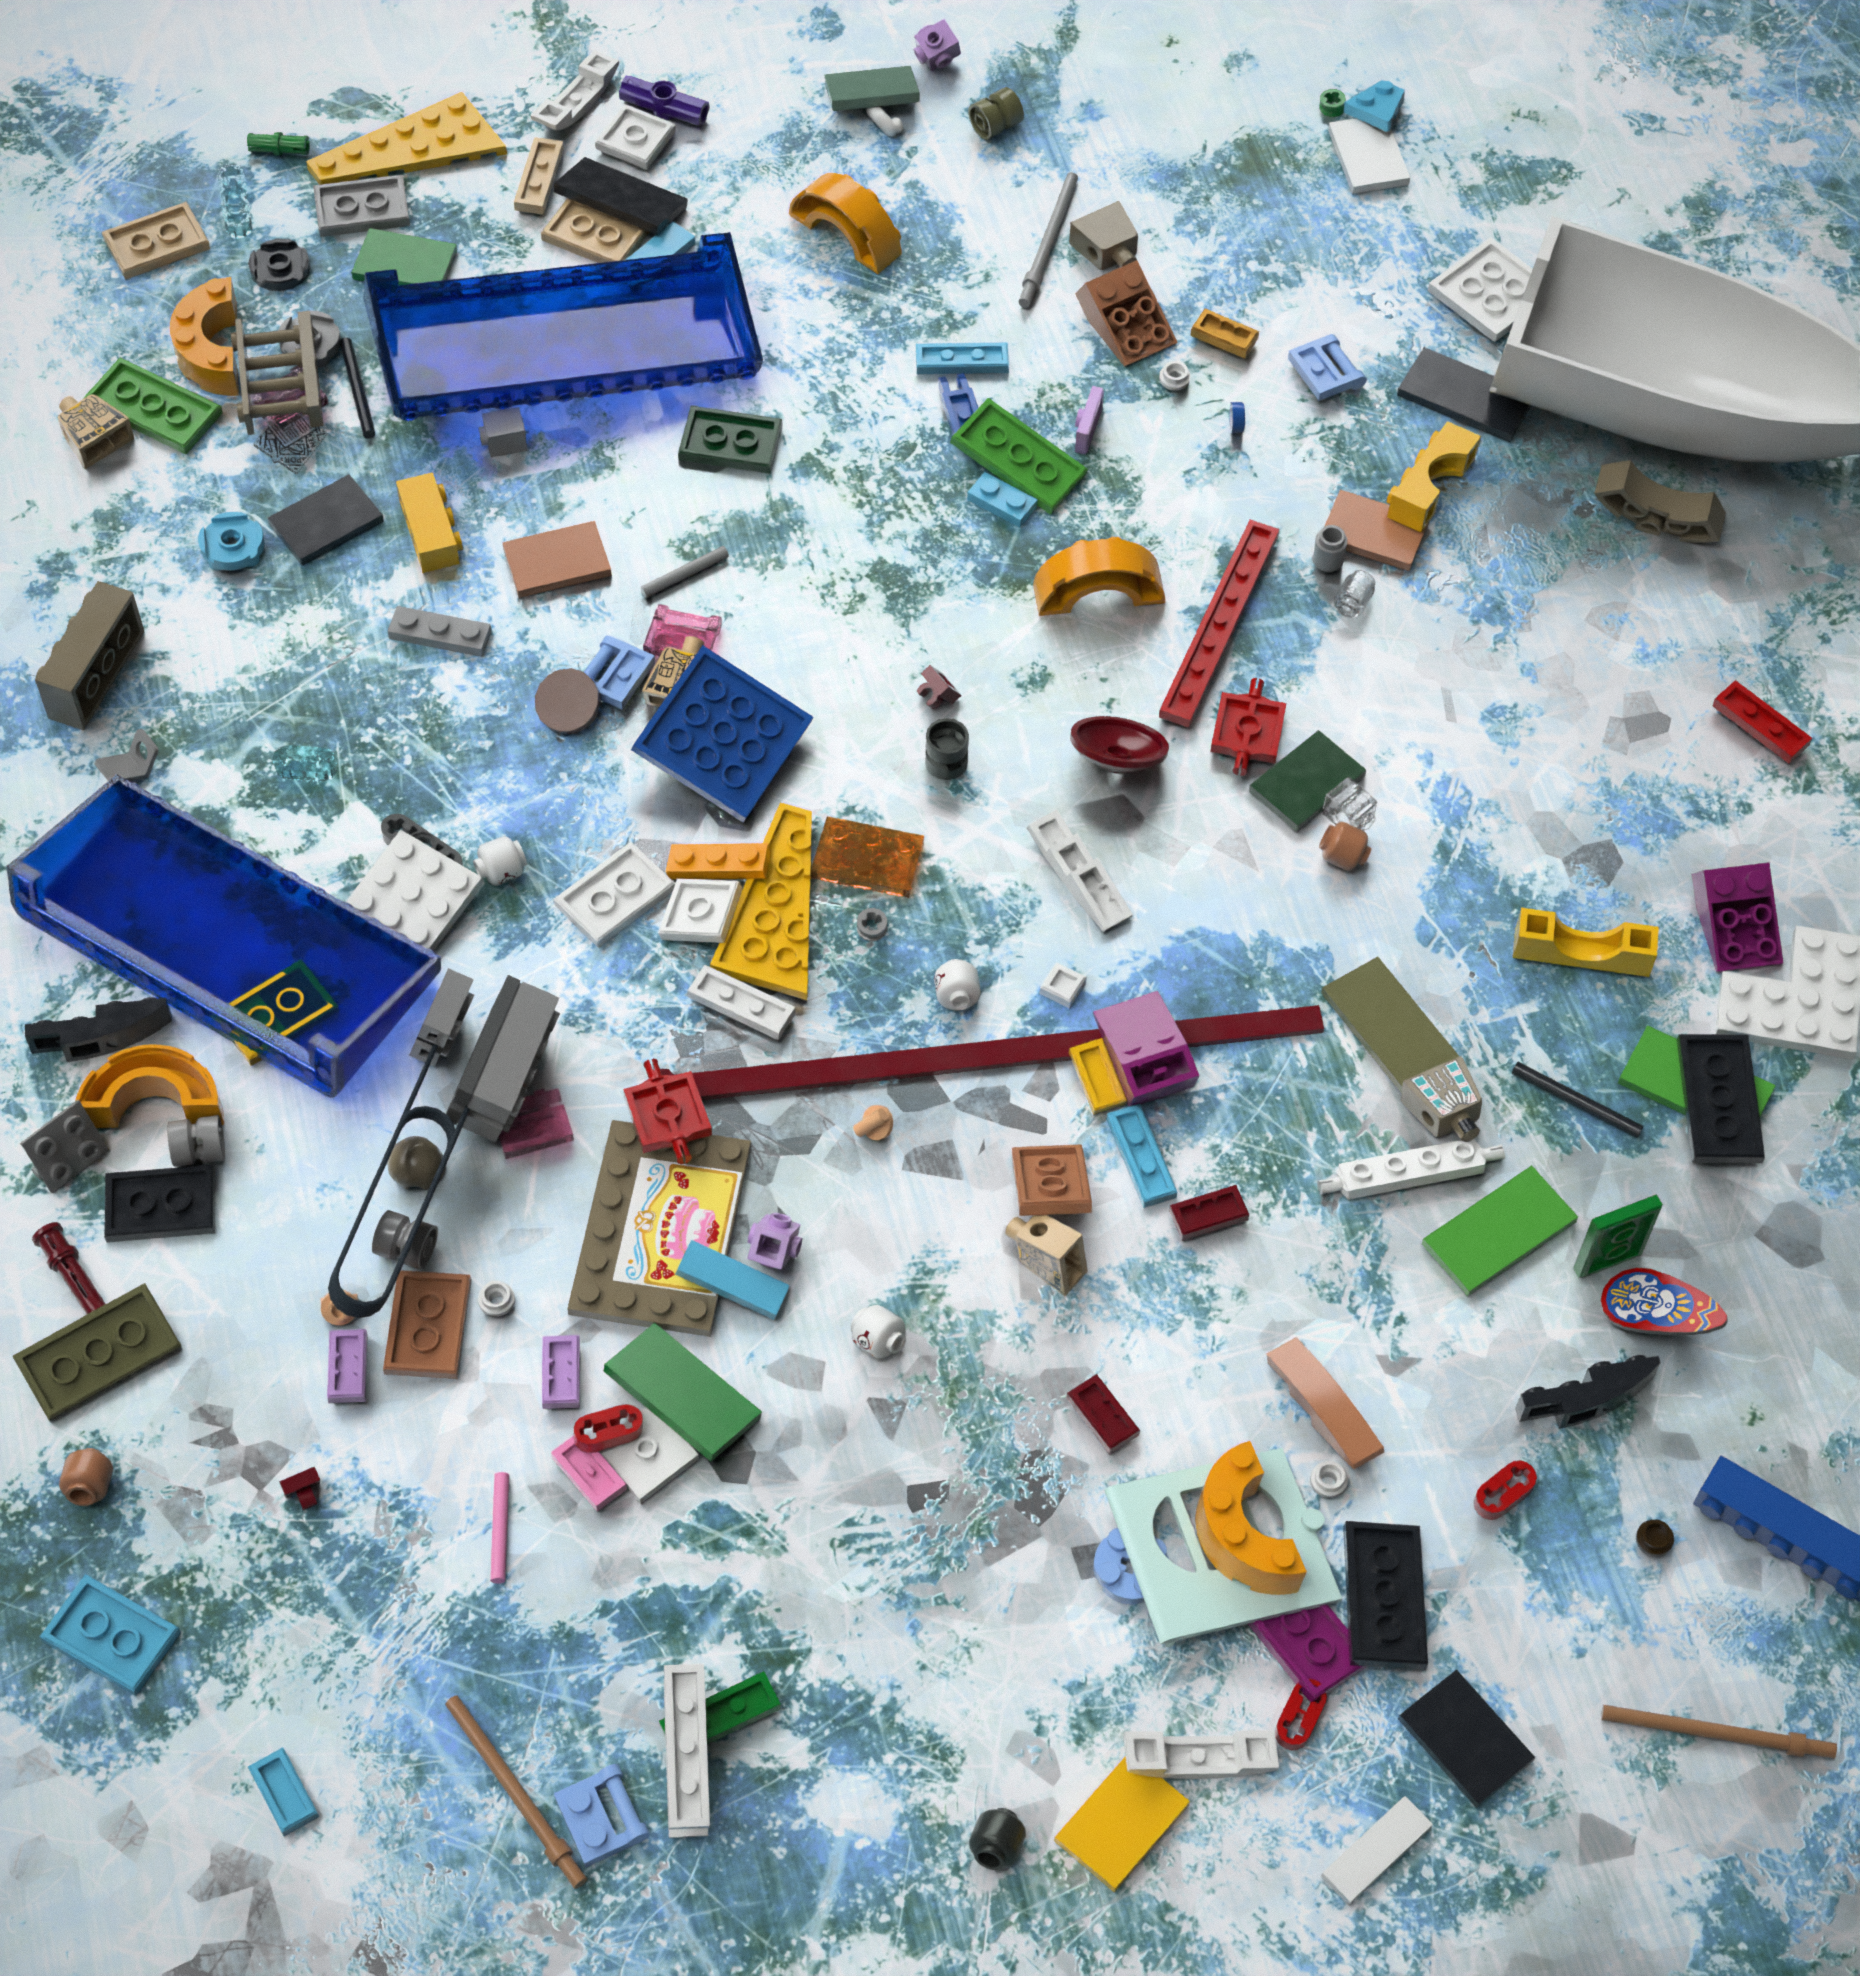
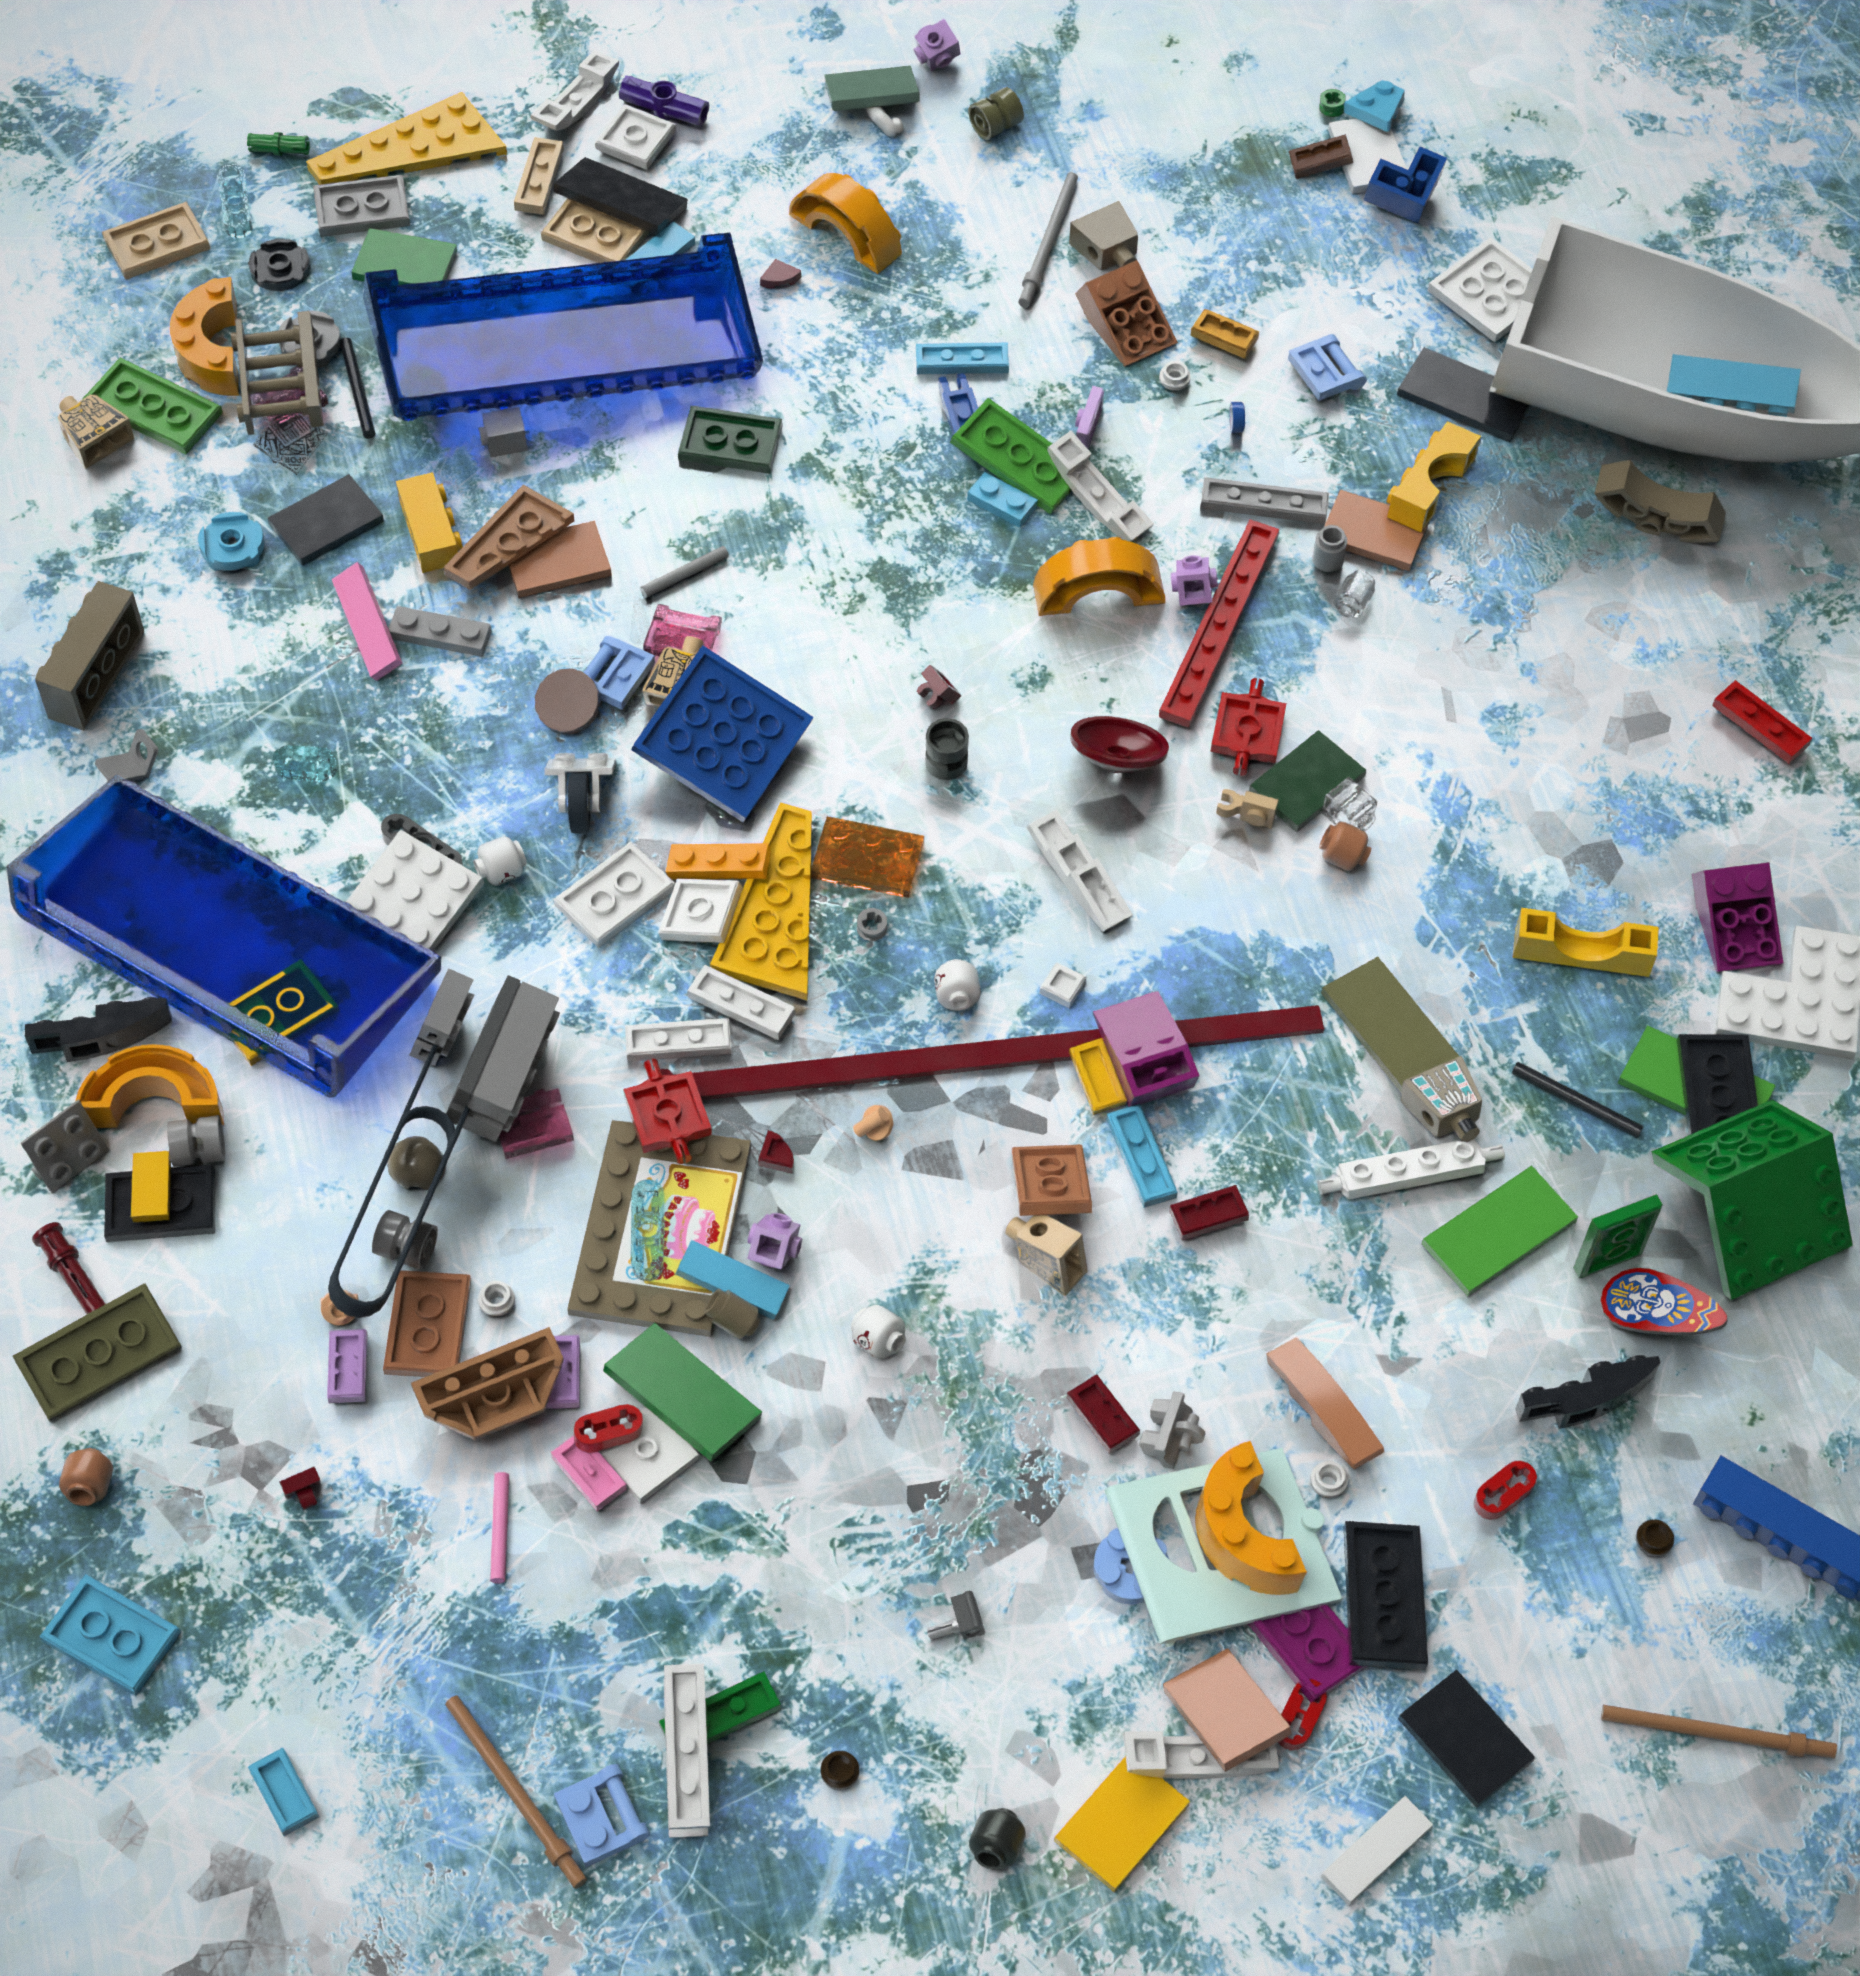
none -> yellow tile [131,1151,171,1222]
none -> bright pink tile [332,562,403,681]
none -> medium nougat wedge [411,1327,564,1440]
none -> medium nougat wing [444,485,575,590]
none -> plate [545,753,616,834]
none -> white tile [625,1018,732,1061]
none -> clear light blue beam [630,1179,665,1281]
none -> dark tan brick [704,1289,760,1339]
none -> dark red tile [758,1130,794,1174]
none -> tile [760,259,802,289]
none -> dark brown plate [820,1751,859,1790]
none -> dark grey piece [927,1590,985,1640]
none -> white slope [1047,431,1154,542]
none -> light grey hips [1139,1391,1205,1469]
none -> tile [1163,1648,1291,1772]
none -> lavender brick [1171,555,1218,606]
none -> light grey tile [1200,477,1329,524]
none -> tan plate [1216,789,1278,829]
none -> reddish brown plate [1289,134,1354,179]
none -> blue brick [1364,146,1447,224]
none -> green bracket [1651,1100,1853,1300]
none -> medium azure brick [1667,354,1801,417]

